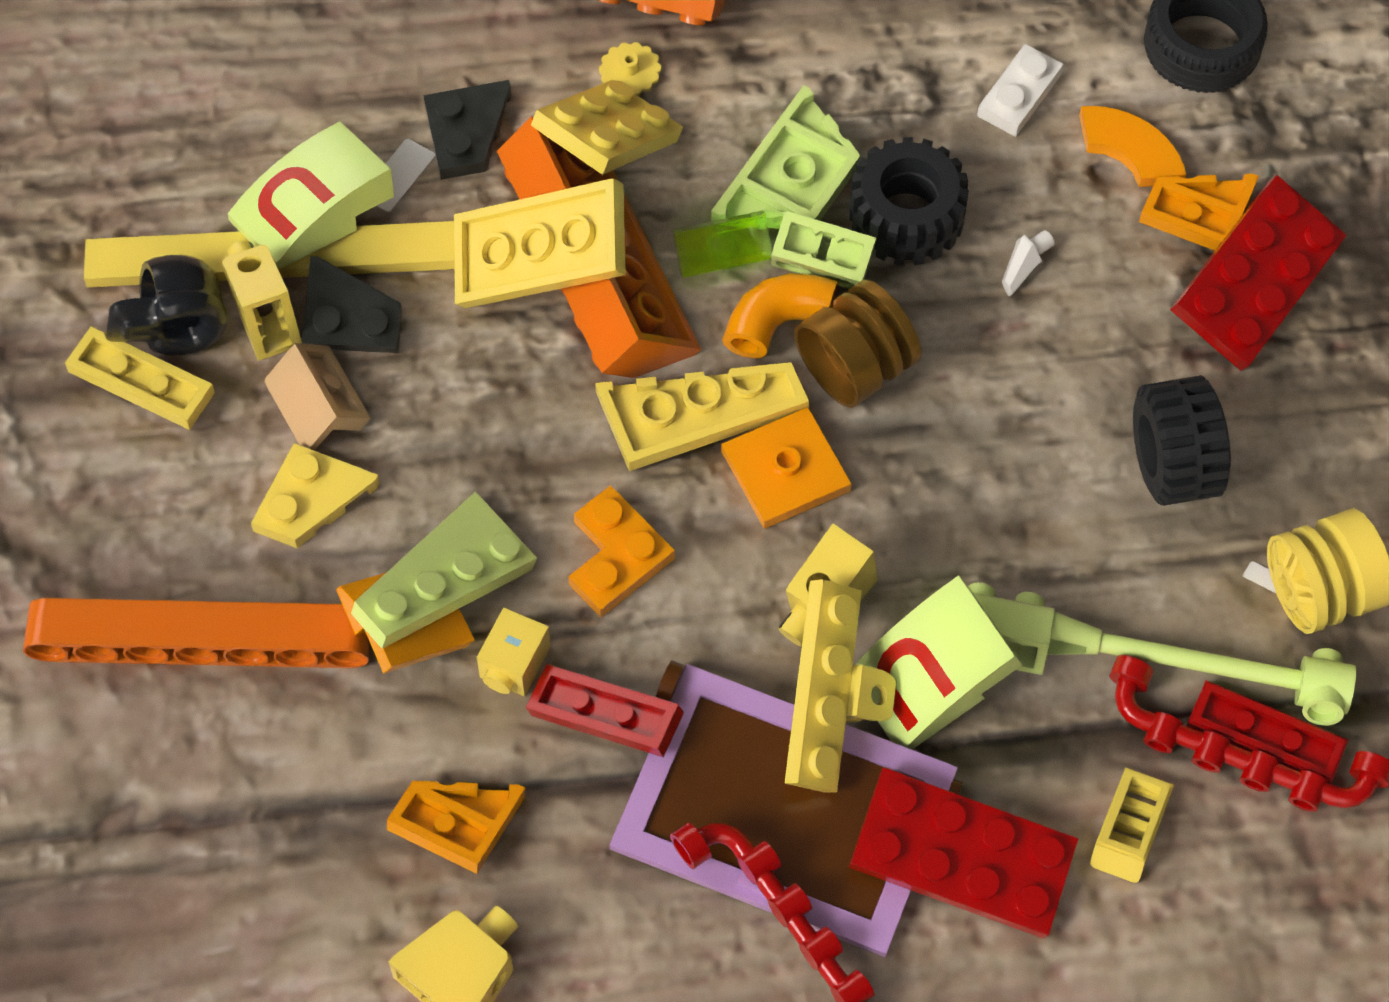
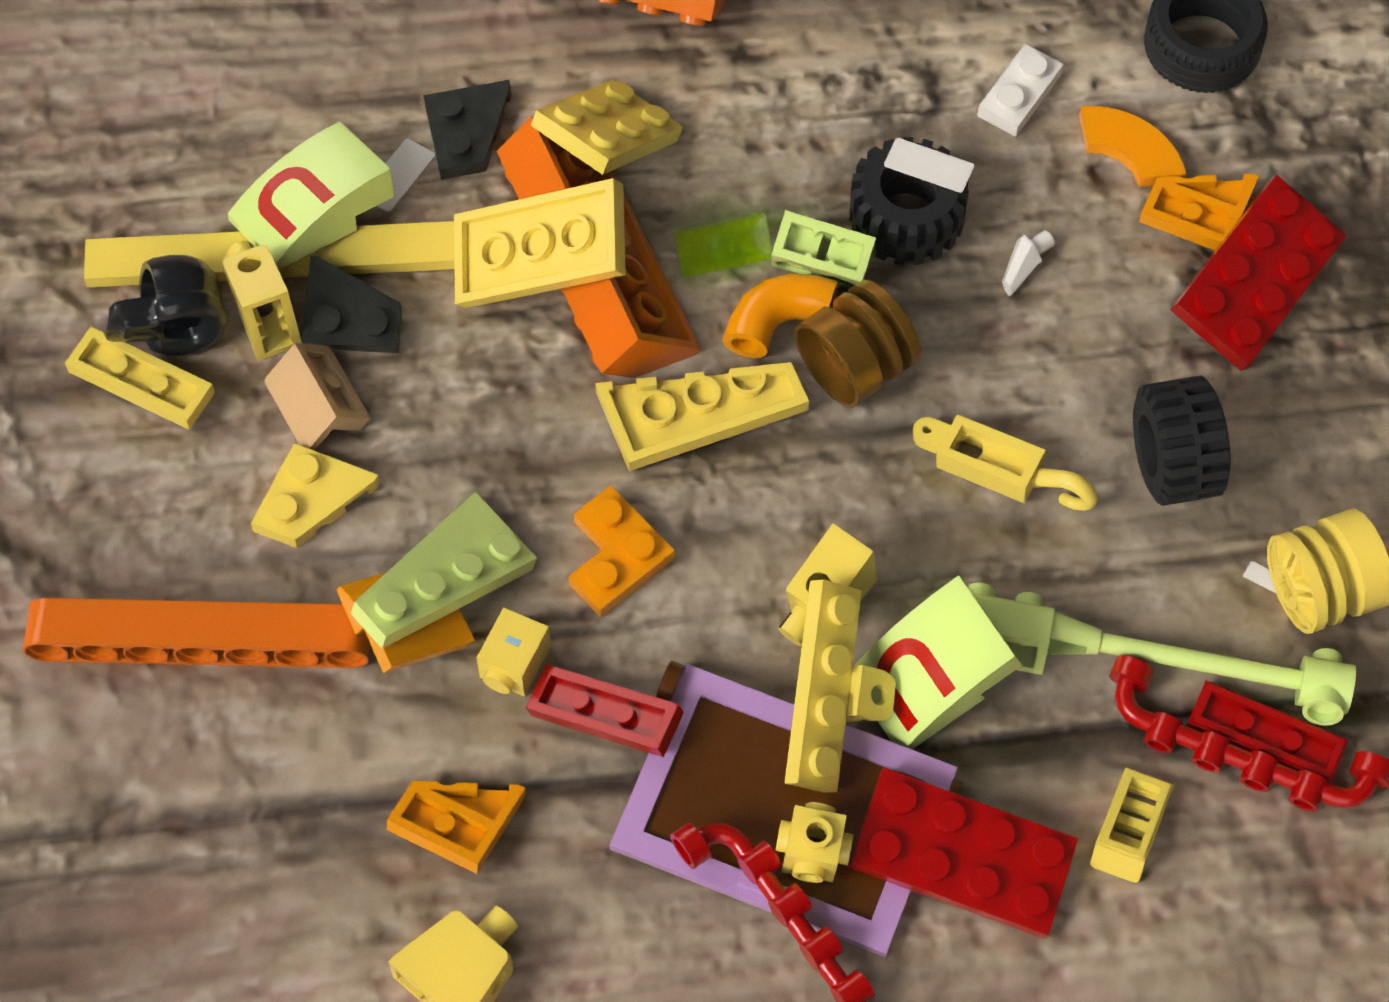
light yellow piece [599,42,662,96] -> none
yellowish green wing [711,85,861,229] -> none
light orange plate [721,407,852,529] -> none
none -> light yellow brick [775,802,853,883]
none -> white sticker [884,138,974,193]
none -> light yellow piece [913,414,1098,511]

